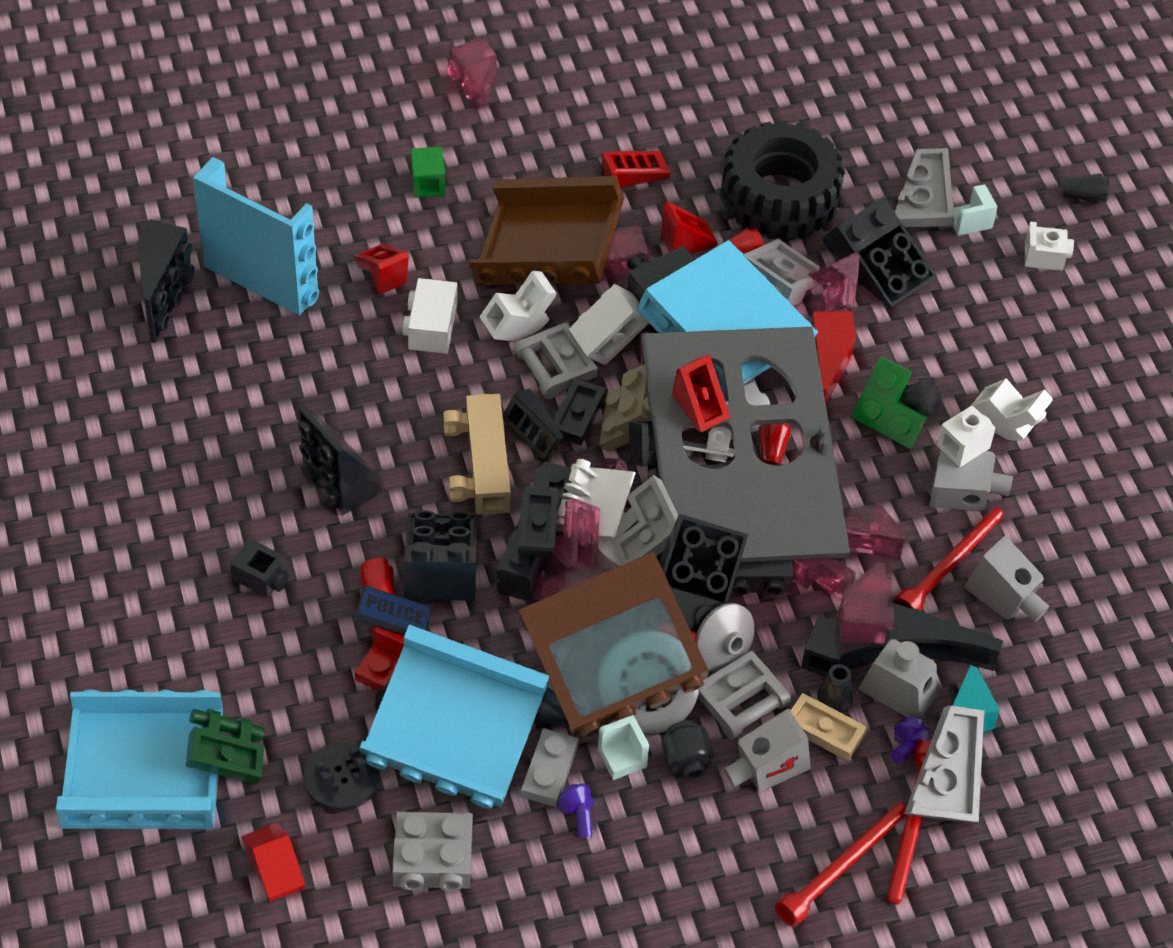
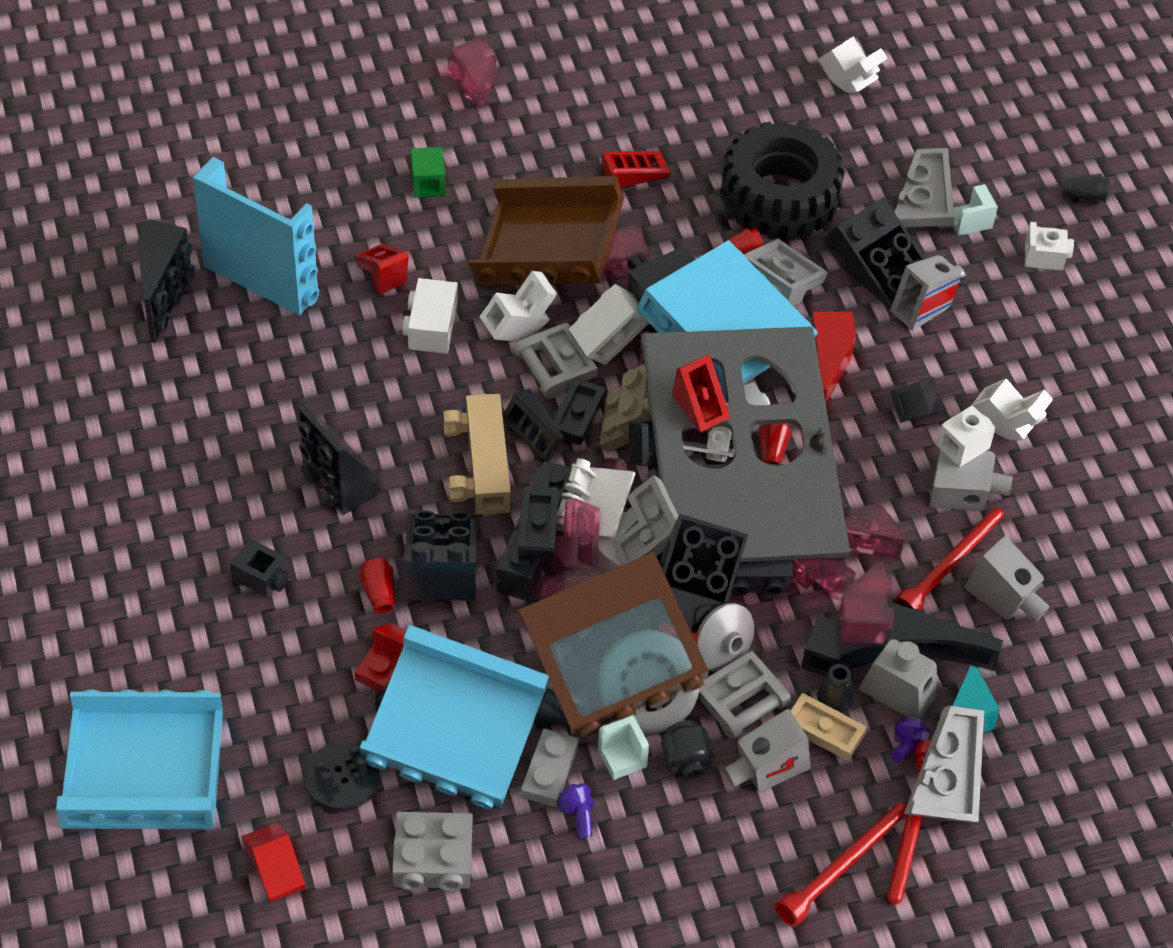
dark green plate [186,709,264,784] -> none
slope [355,586,431,636] -> none
red slope [660,201,718,254] -> none
clear pink slope [808,252,860,312] -> none
green plate [851,356,927,448] -> none
none -> white brick [817,37,888,93]
none -> light grey torso [890,255,966,331]

